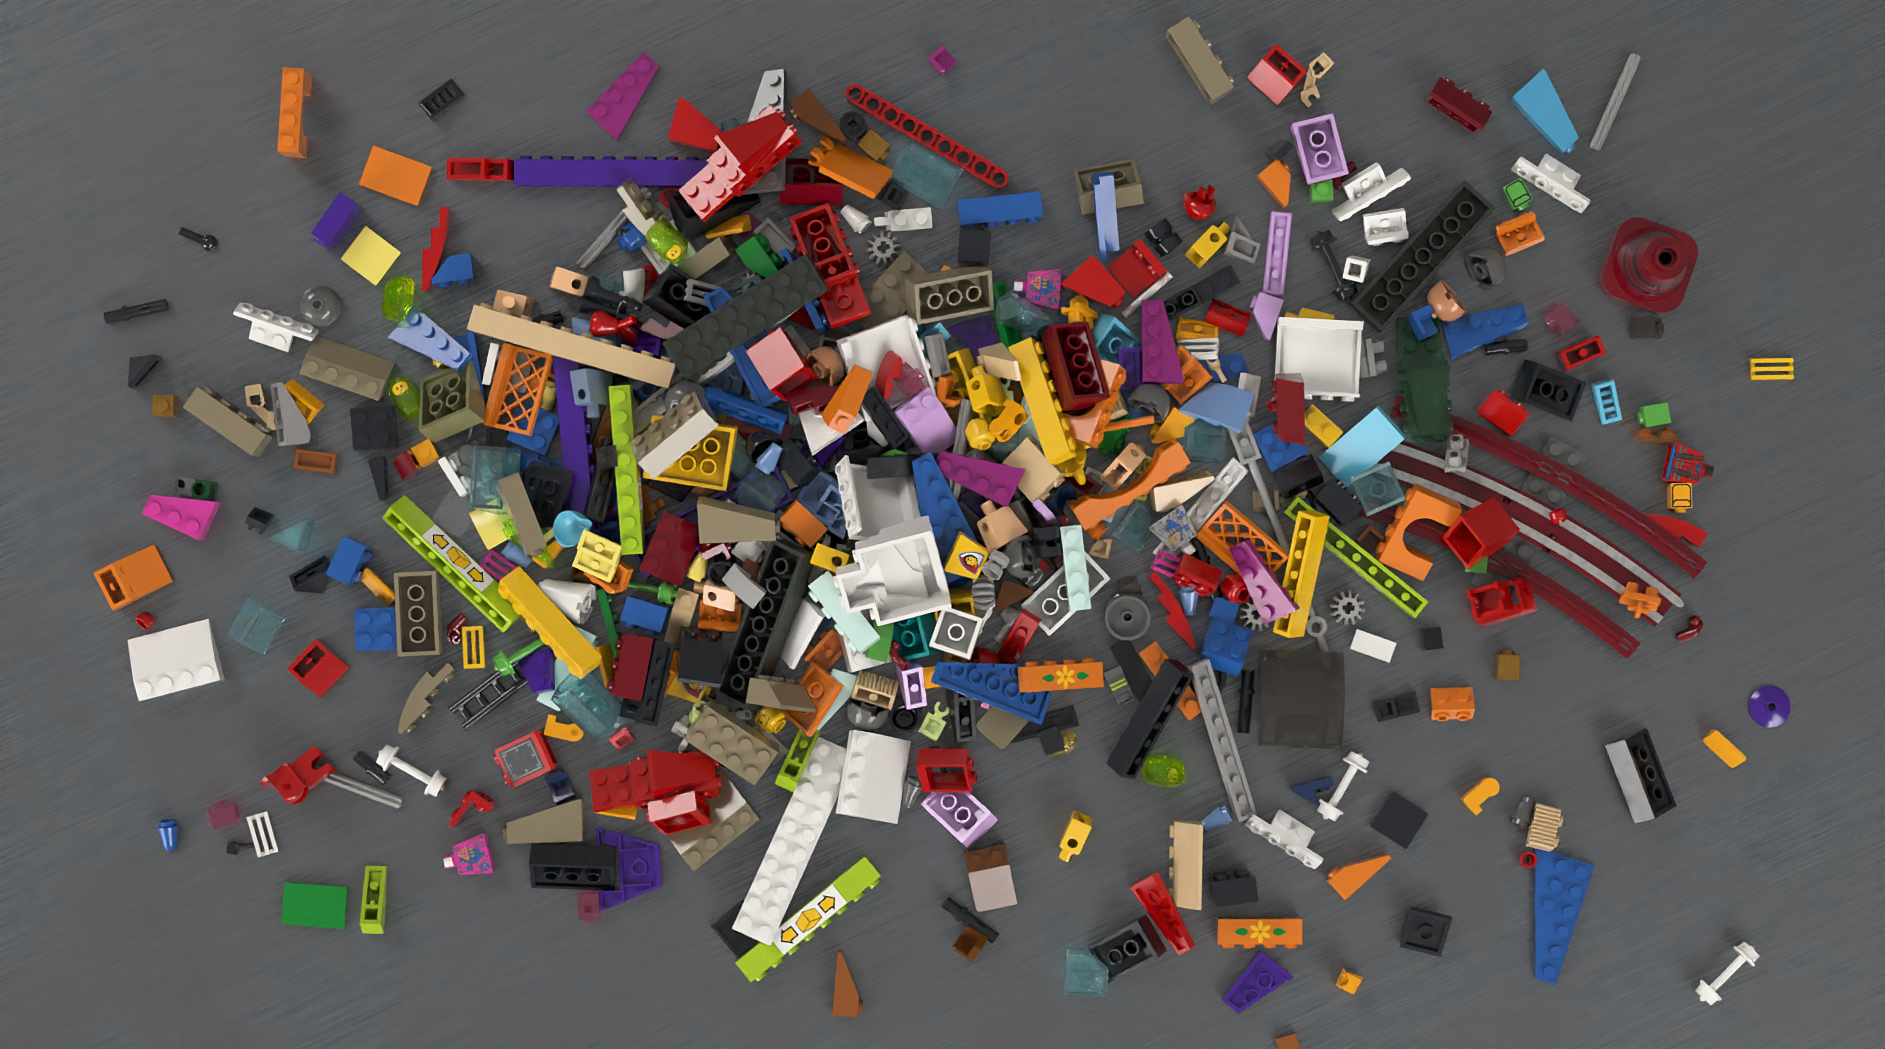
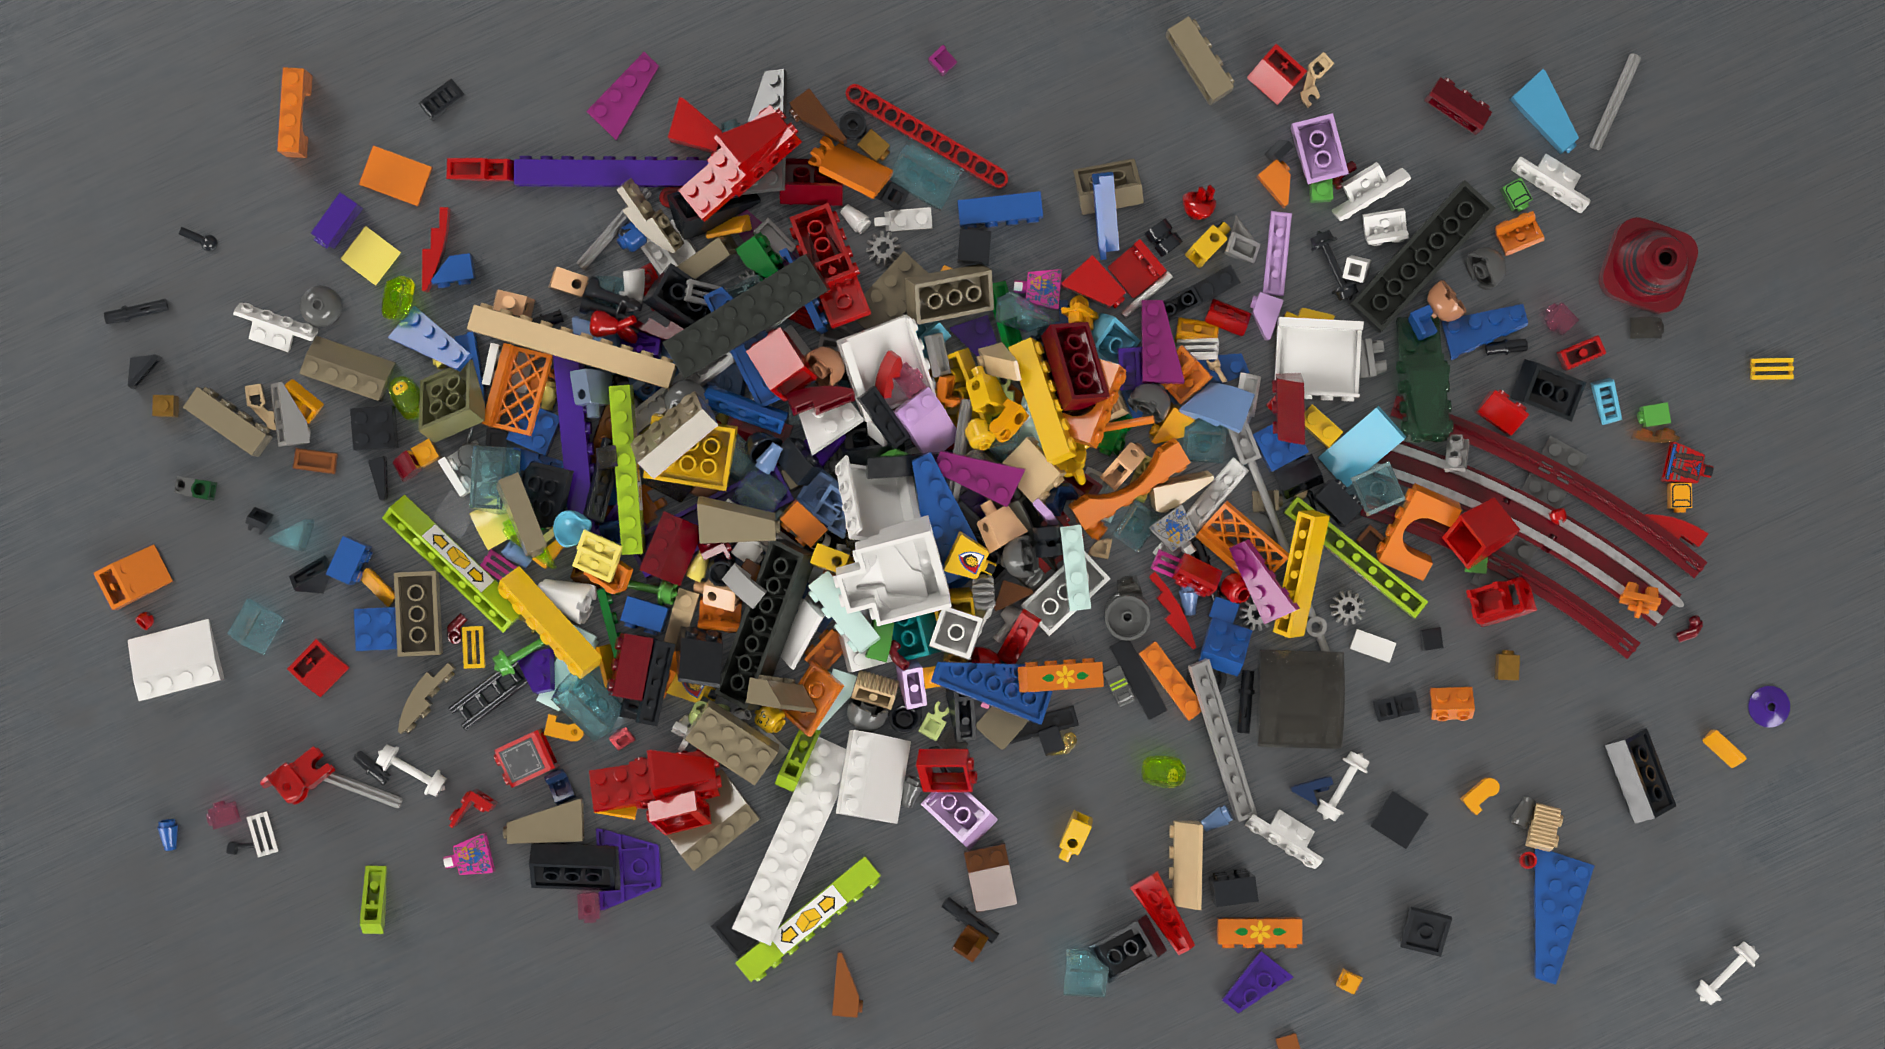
dark pink wedge [142,495,221,540] -> none
green tile [281,882,348,929] -> none
clear neon green piece [645,220,688,264] -> none
orange slope [821,364,873,434] -> none
light grey wheel [981,550,1010,580] -> none
black brick [1106,658,1194,779] -> none
orange slope [1326,854,1391,900] -> none

